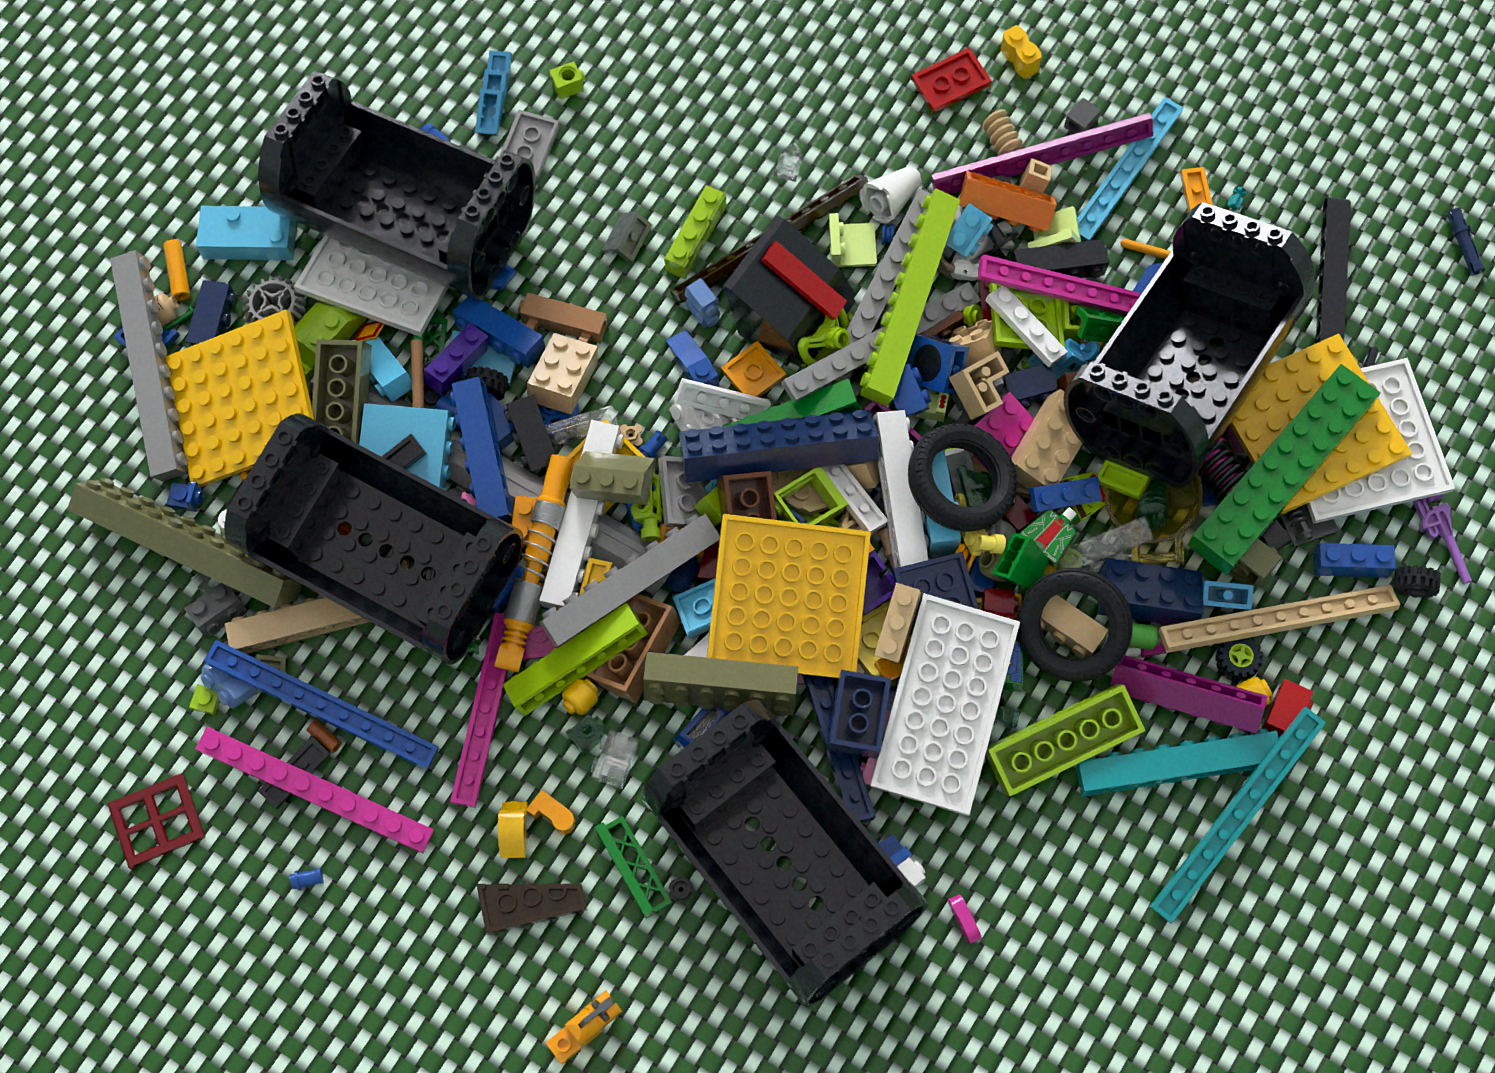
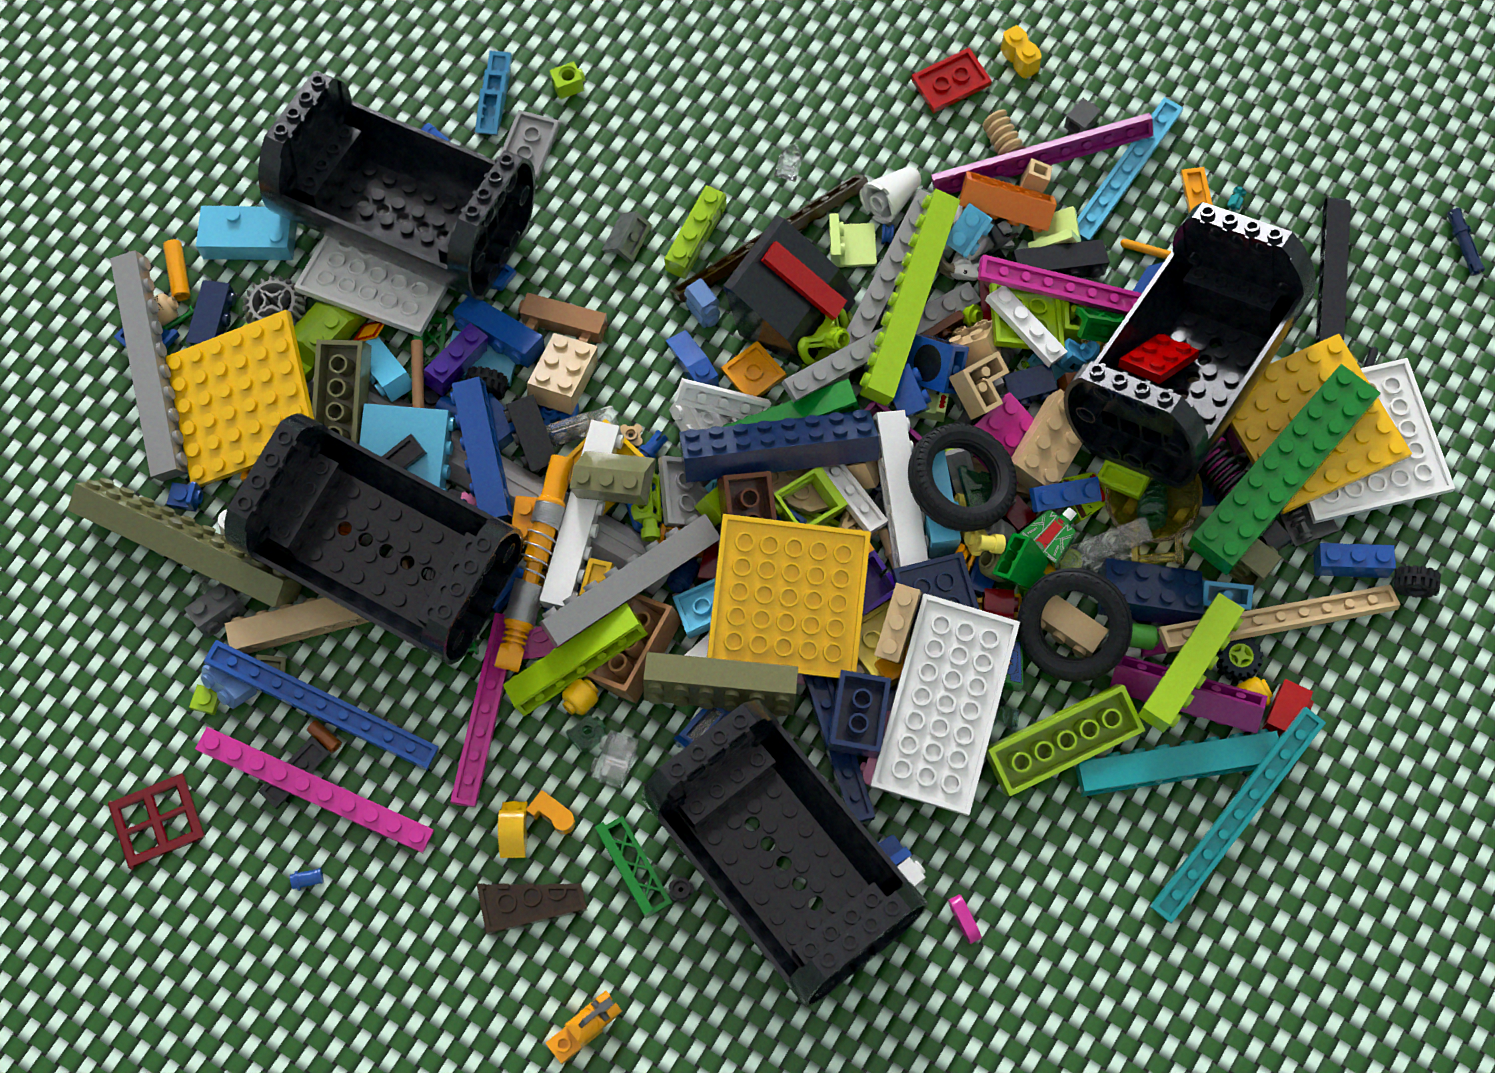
medium lavender piece [1413,494,1472,584] -> none
none -> red plate [1118,334,1199,384]
none -> lime brick [1137,592,1245,733]

